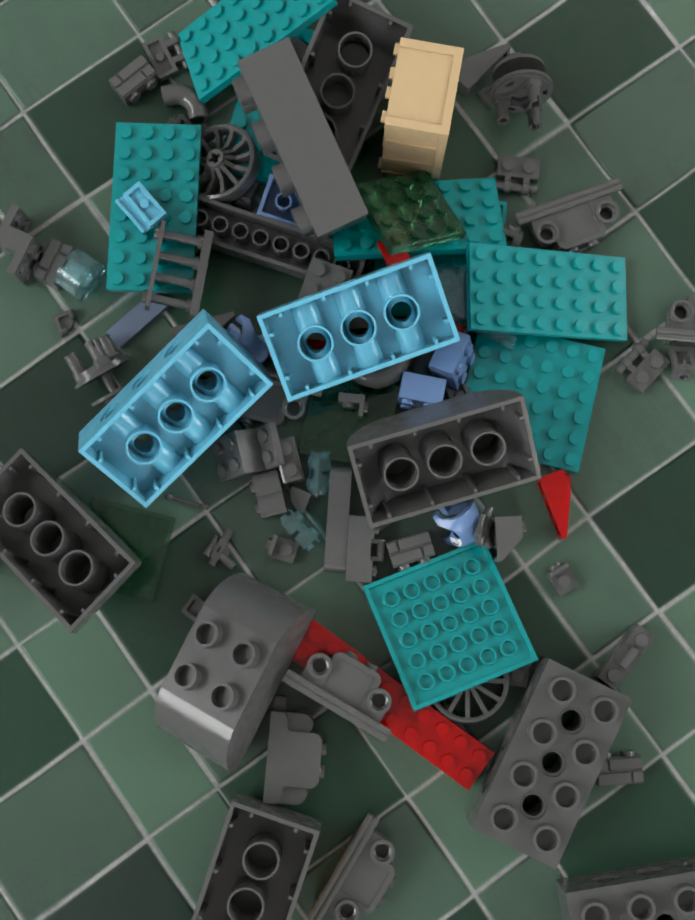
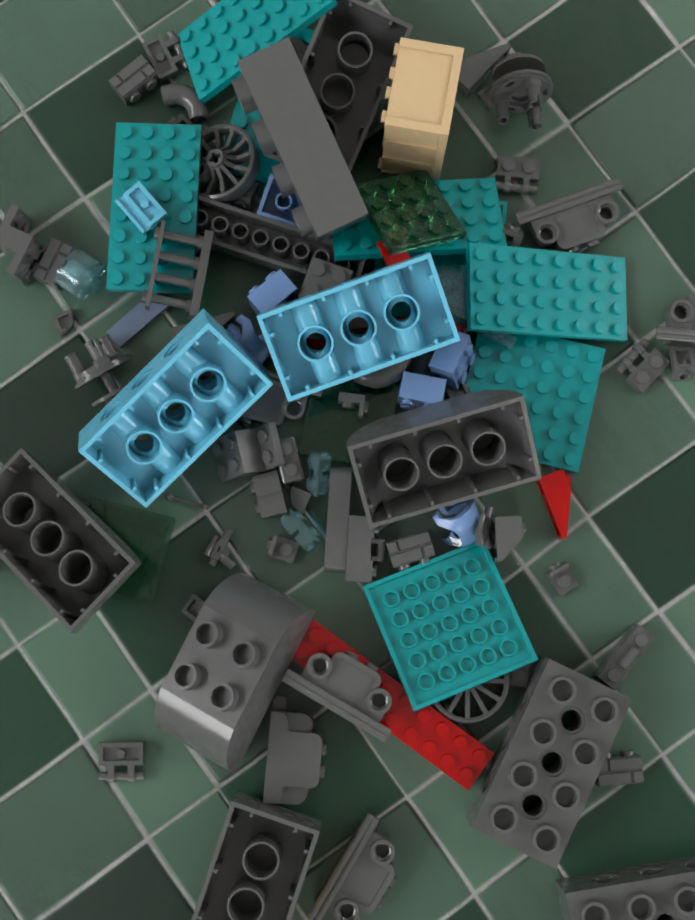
none -> dark grey plate [99,741,145,783]
none -> medium blue brick [247,269,299,315]

